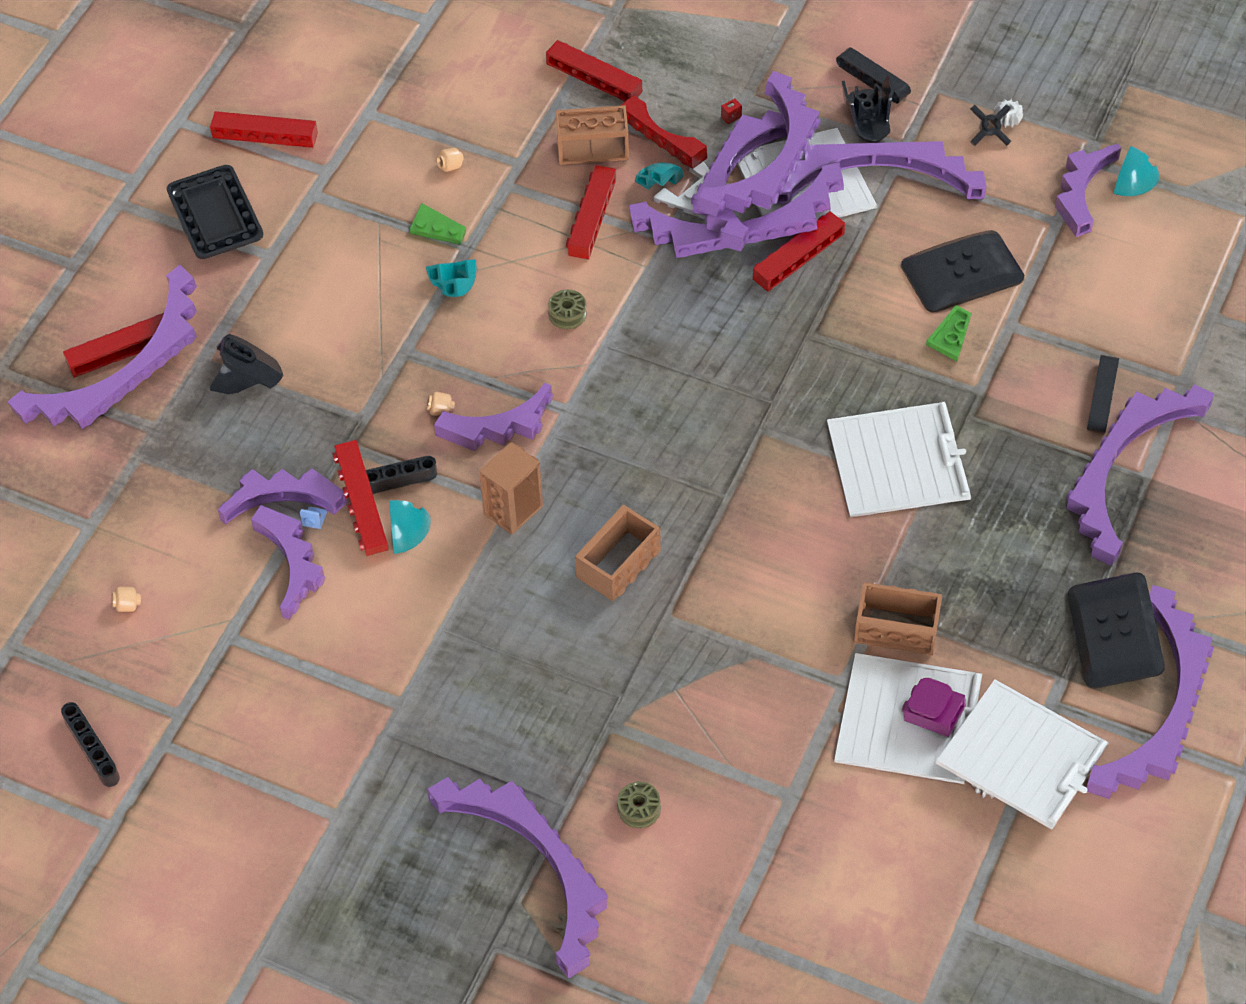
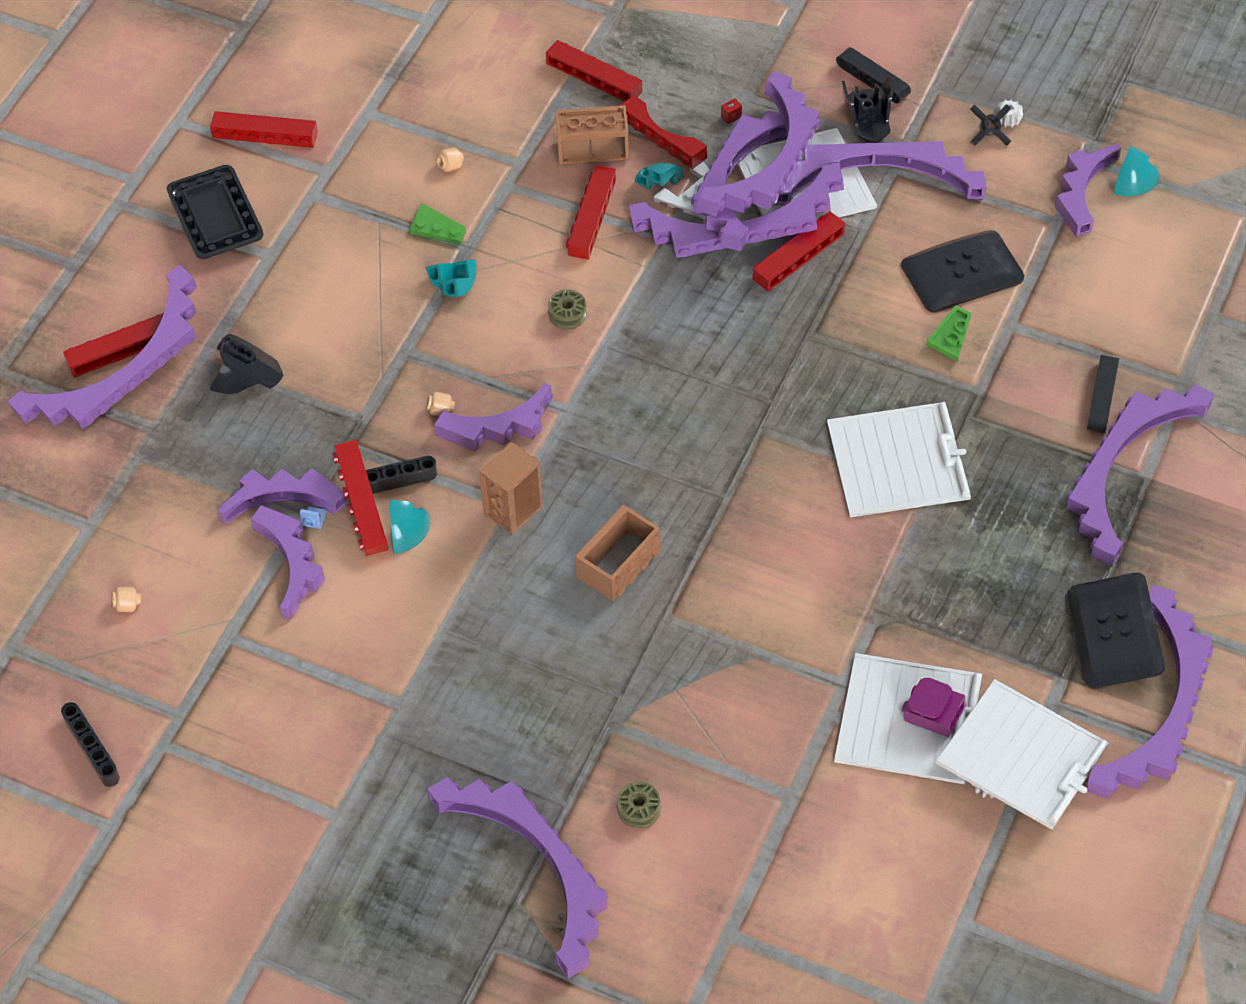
nougat hose [854,582,942,655] -> none

